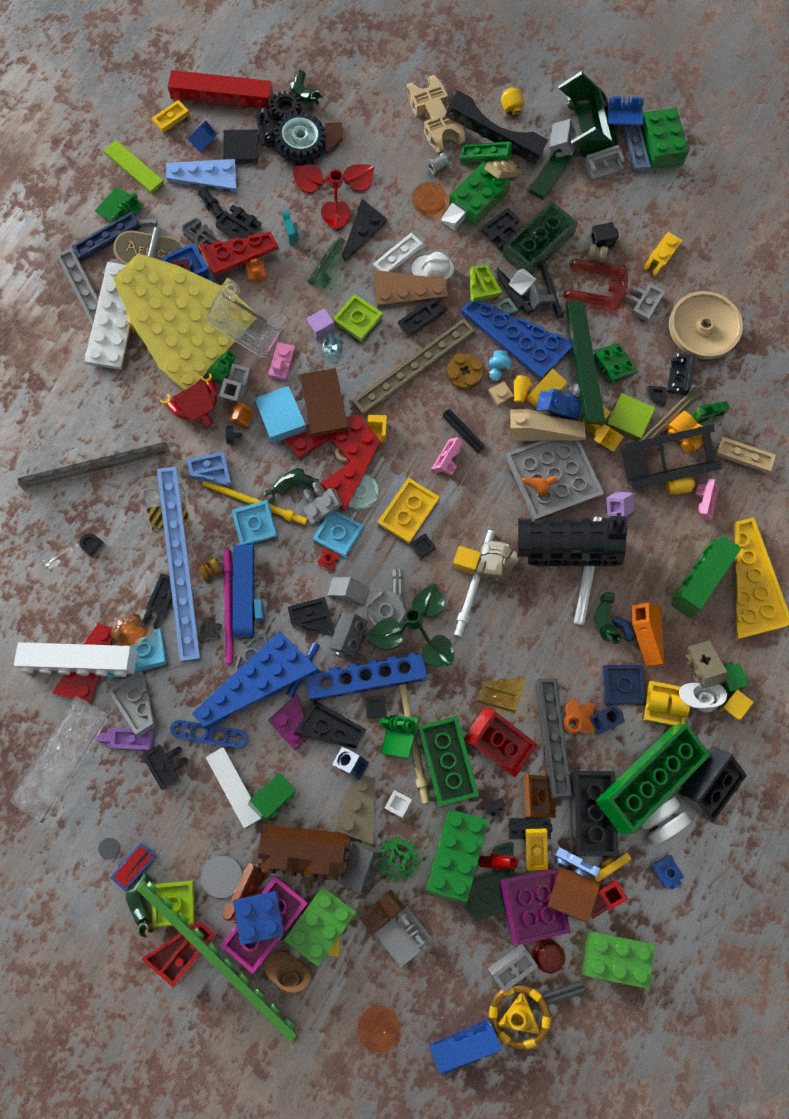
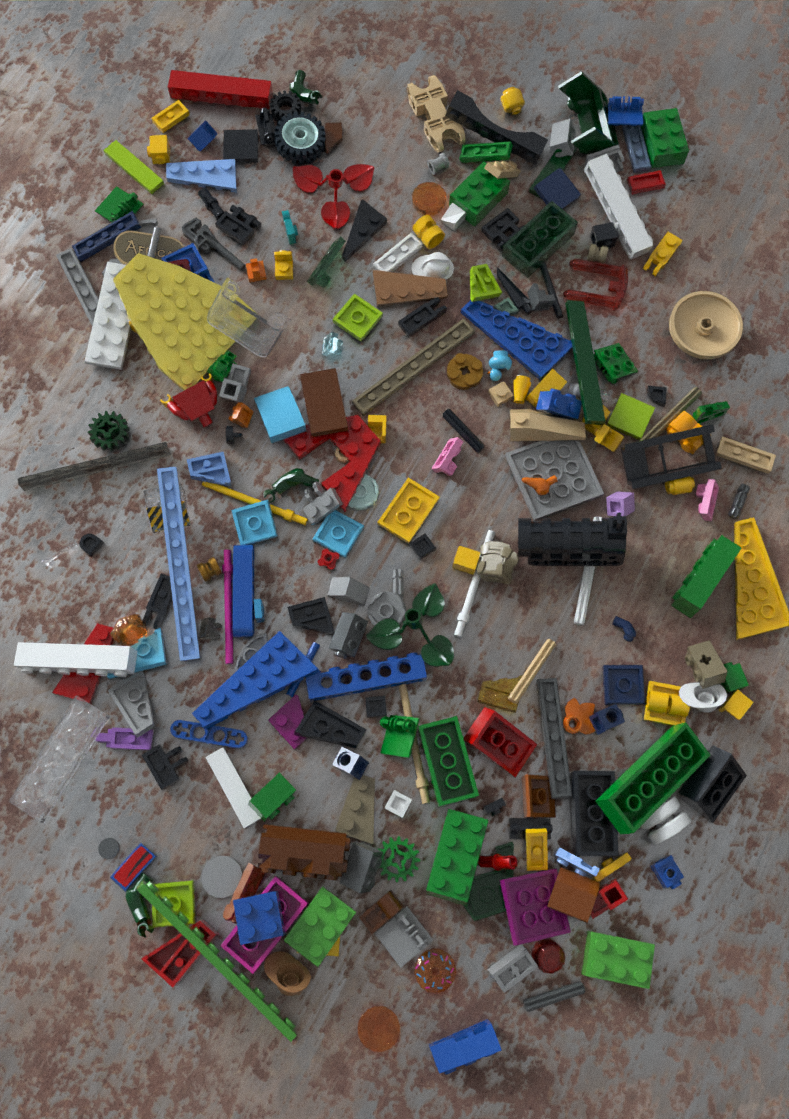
red wing [198,232,279,277] -> none
bright pink hinge [268,342,296,381] -> none
lavender panel [307,308,335,340] -> none
yellow piece [489,984,551,1050] -> none
white slope [509,268,537,295] -> none
dark green arm [594,592,623,644] -> none
light grey hinge [624,283,665,322] -> none
orange slope [632,603,664,667] -> none
black hinge [667,353,696,396] -> none
none -> dark green gear [88,411,130,451]
none -> yellow brick [147,135,170,164]
none -> yellow bracket [274,250,293,280]
none -> yellow wheel [412,215,445,249]
none -> clear orange dish [414,949,456,993]
none -> tan axle [508,639,556,704]
none -> dark blue tile [534,168,581,215]
none -> white brick [584,154,653,260]
none -> red tile [627,170,666,195]
none -> dark grey axle [728,484,750,519]

